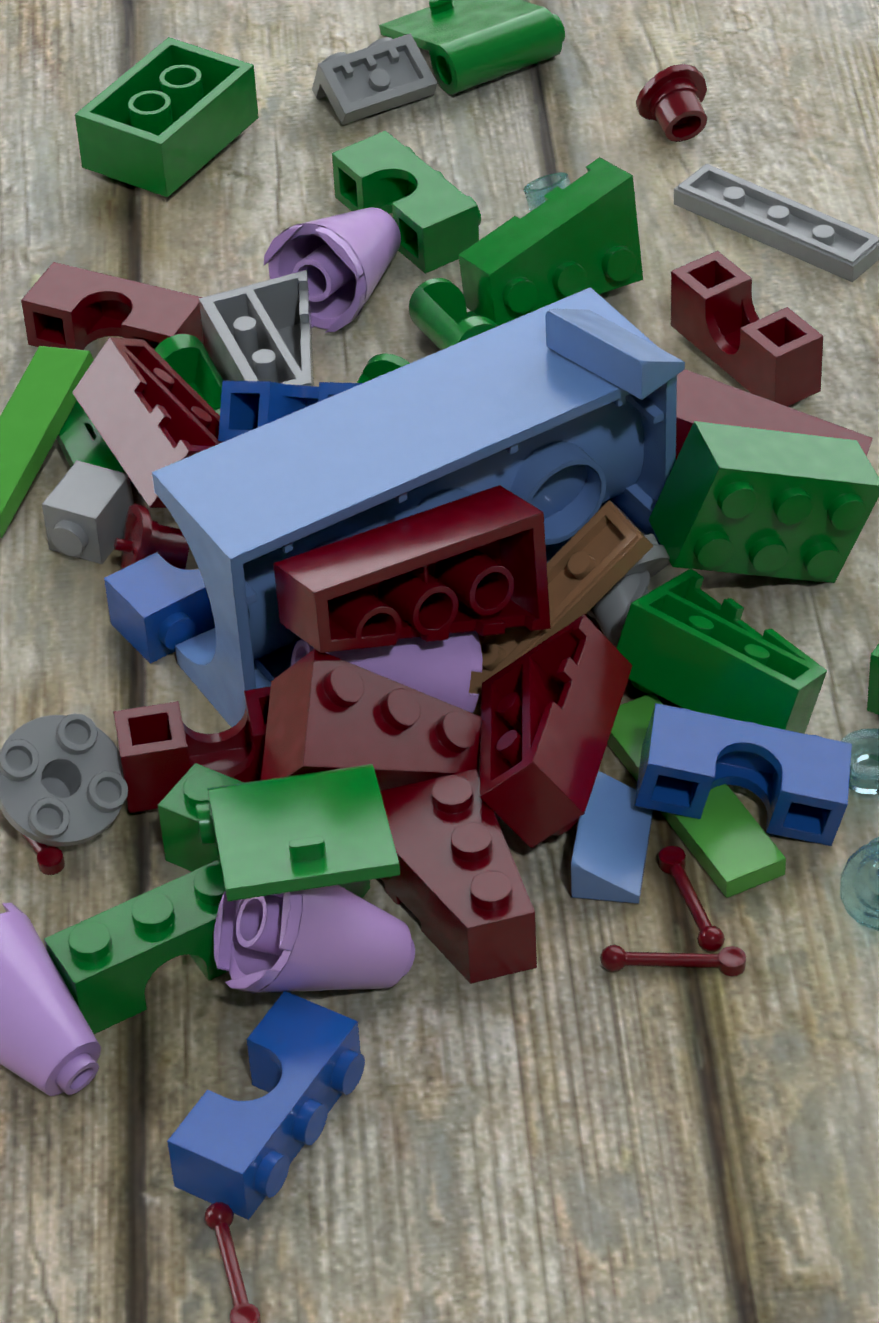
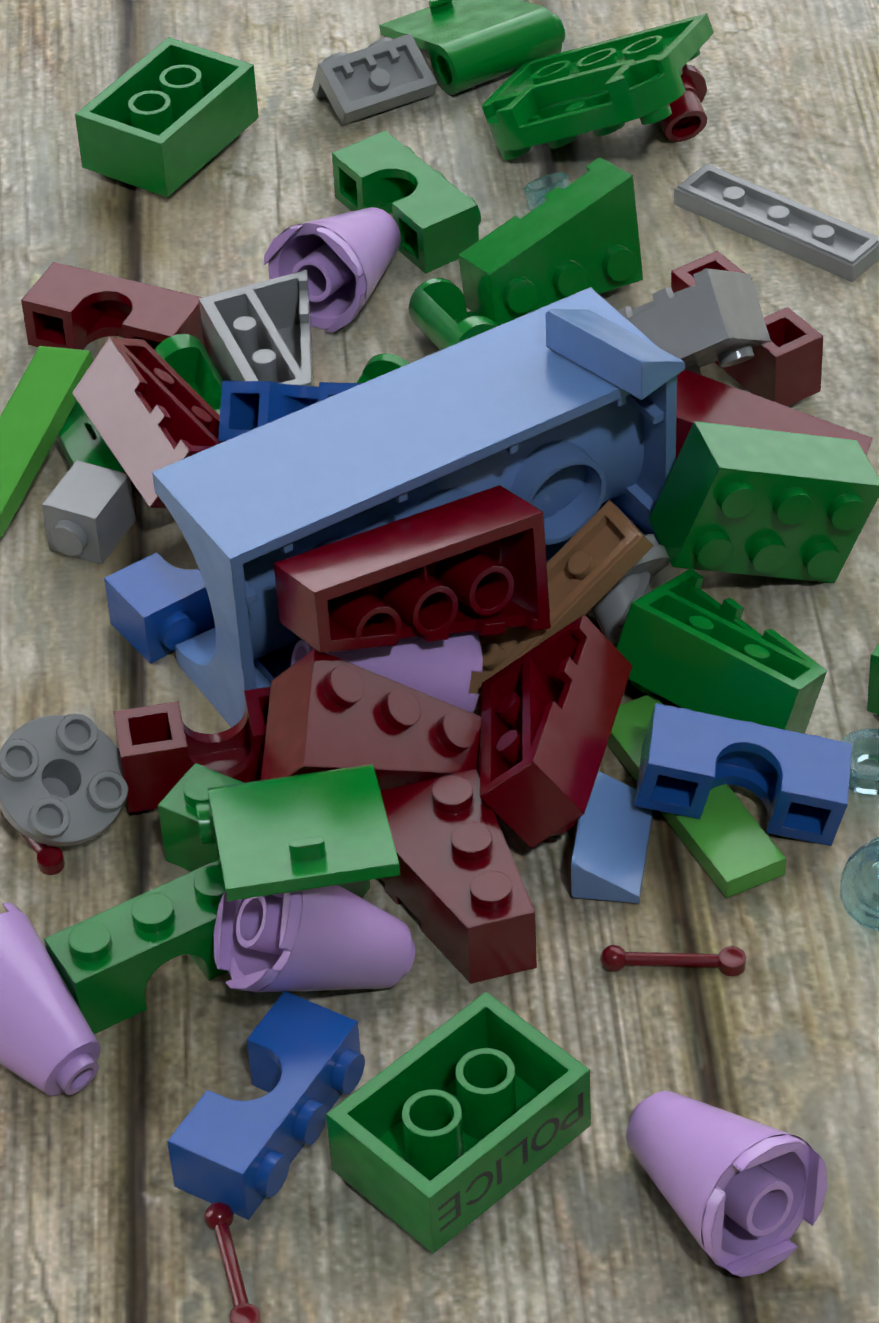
dark red piece [114,504,189,569] -> none
dark red hinge [659,846,725,952] -> none
none -> green brick [326,991,591,1254]
none -> green plate [482,13,714,160]
none -> light grey wedge [617,268,771,375]
none -> lavender cone [626,1091,828,1277]

